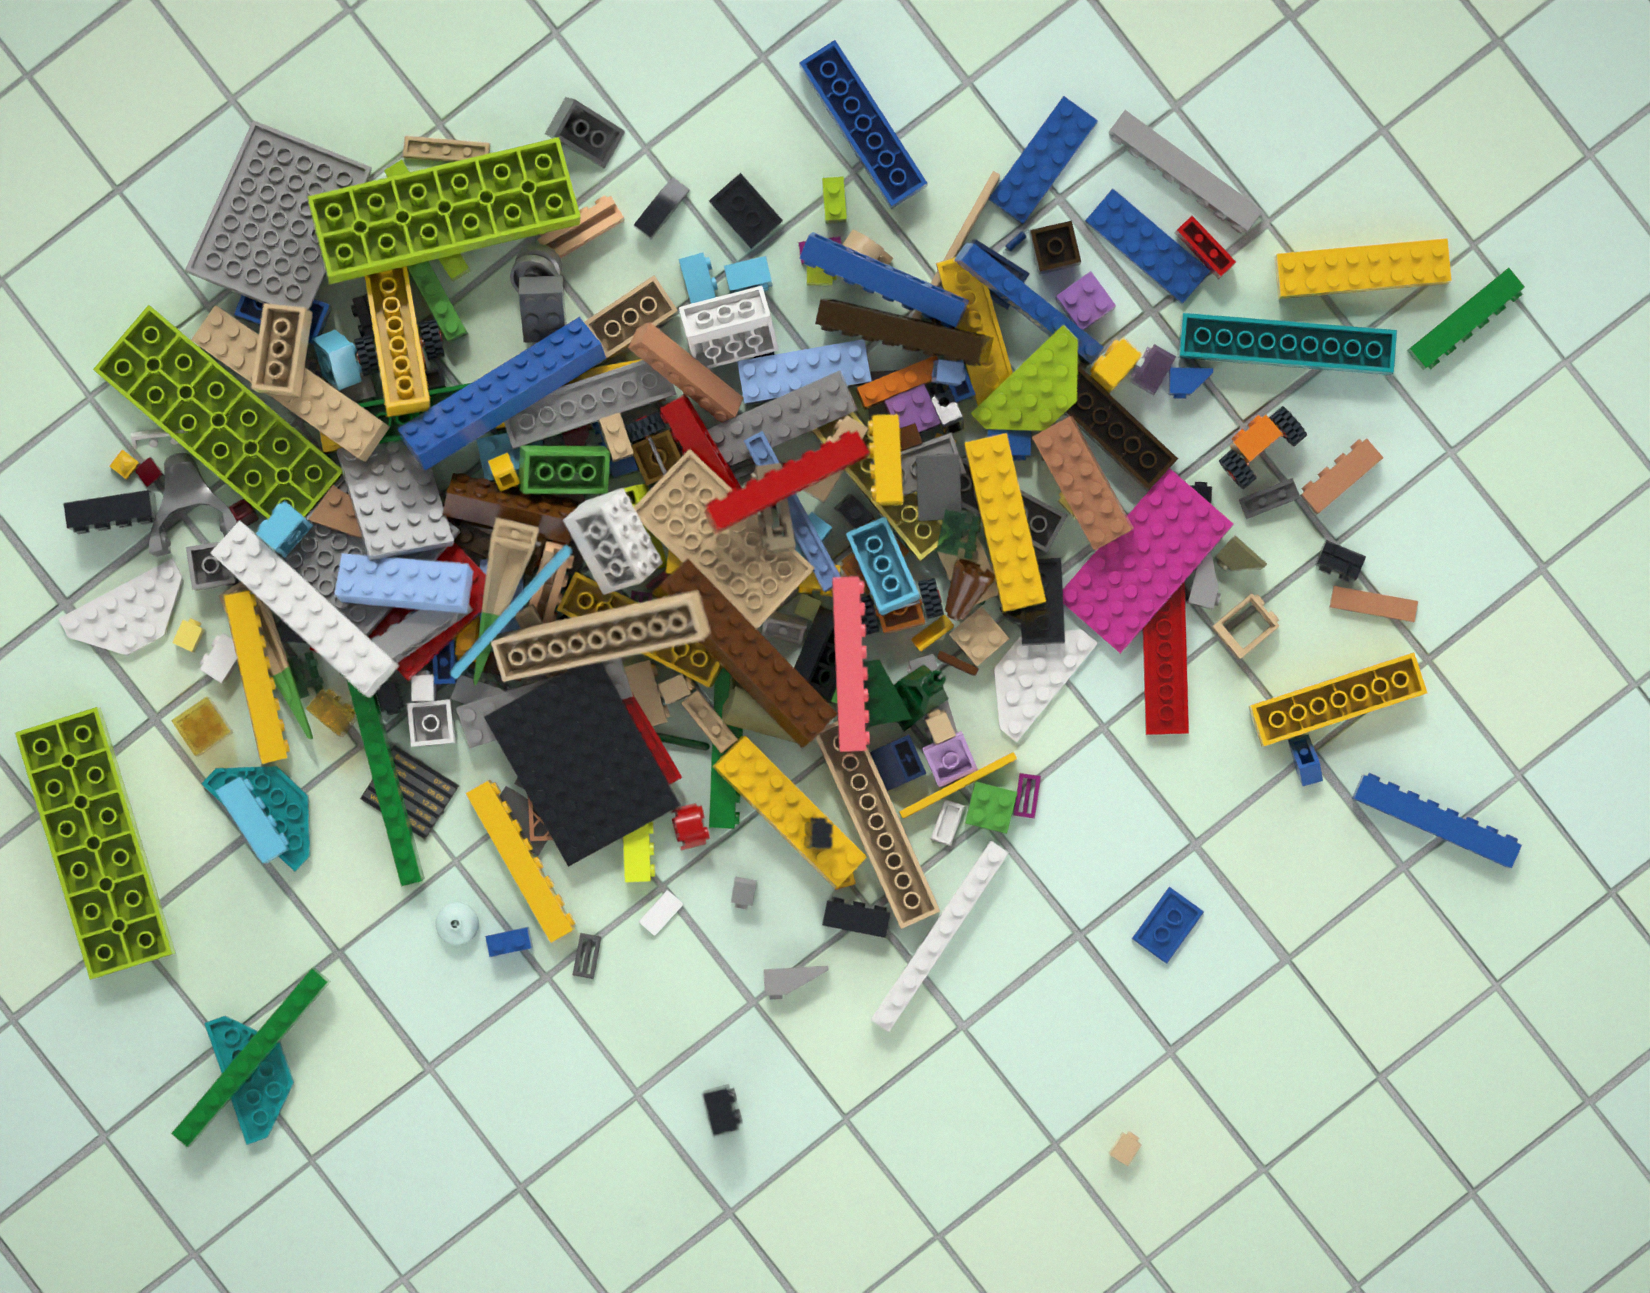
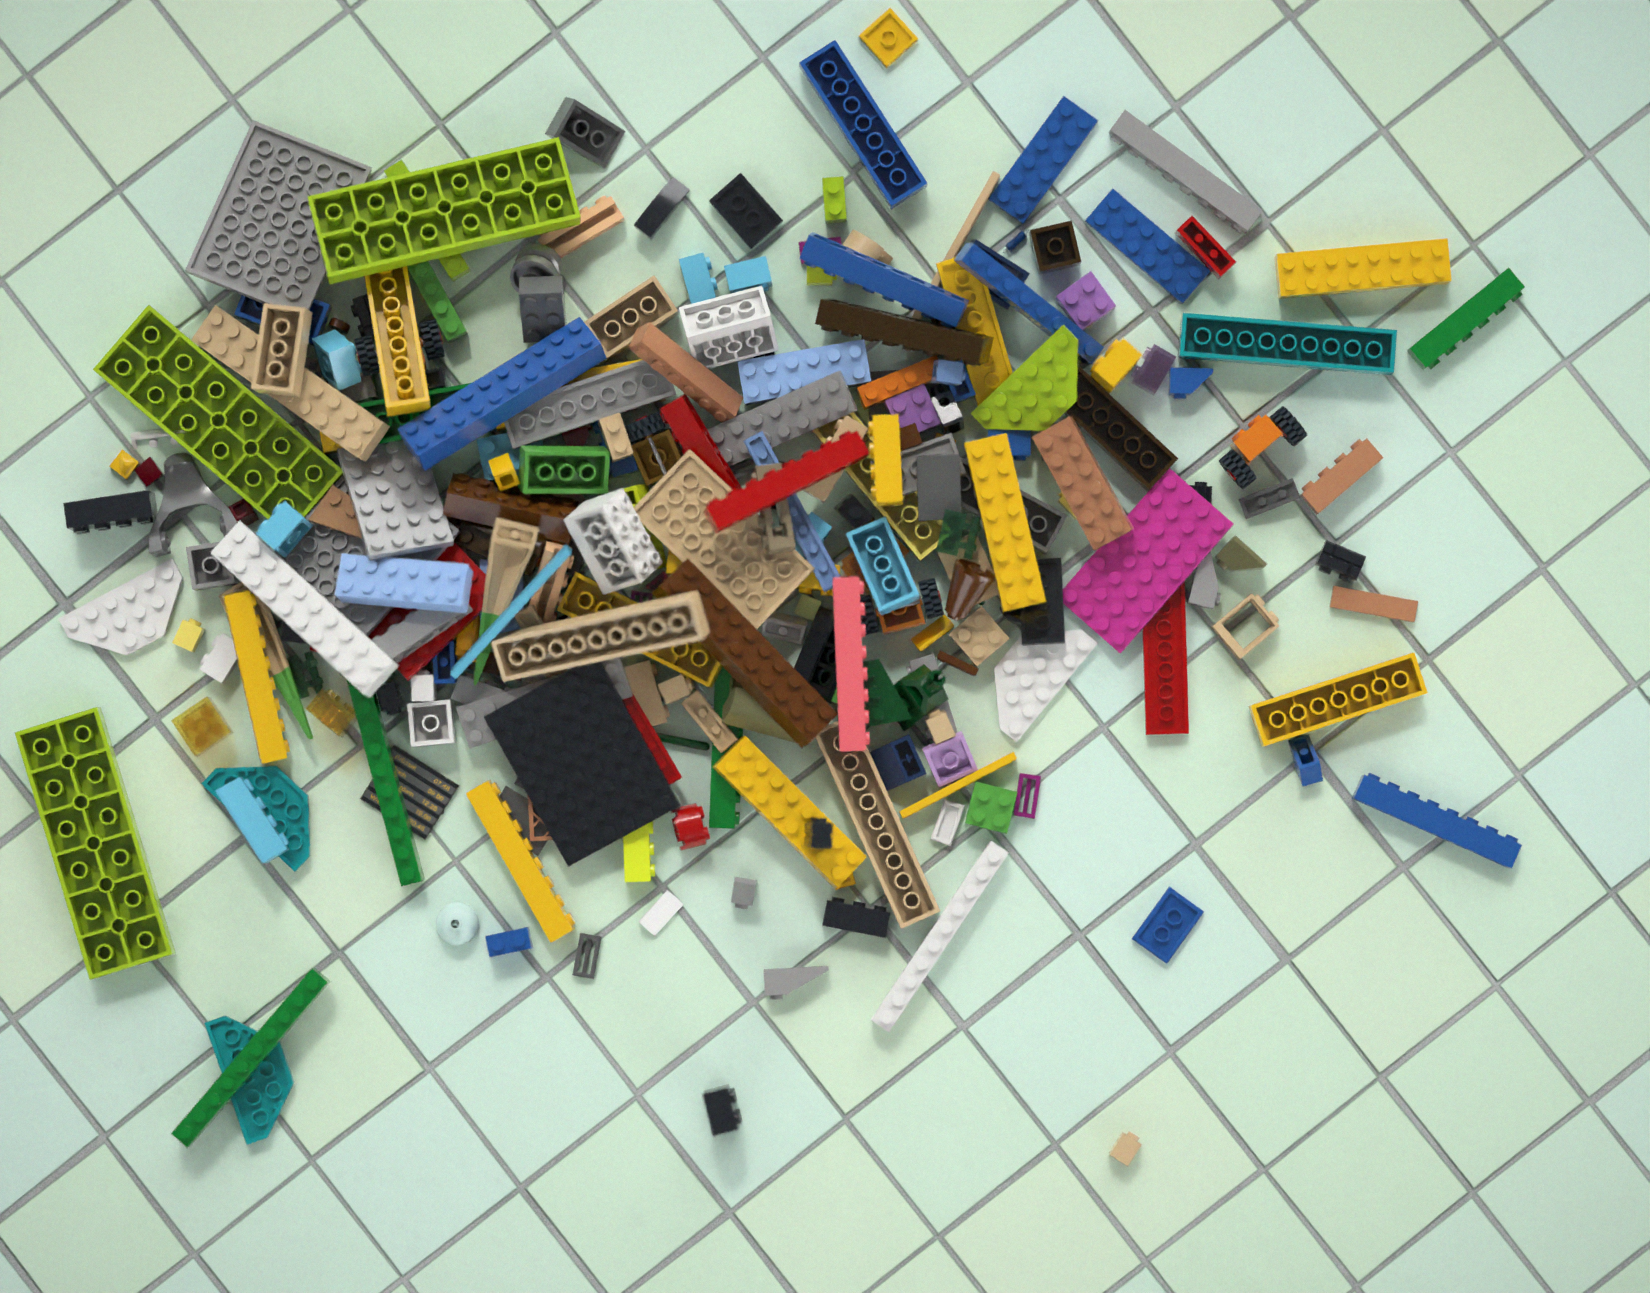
tan tile [403,136,490,162] -> none
none -> reddish brown tile [328,318,351,334]
none -> yellow tile [858,8,919,68]

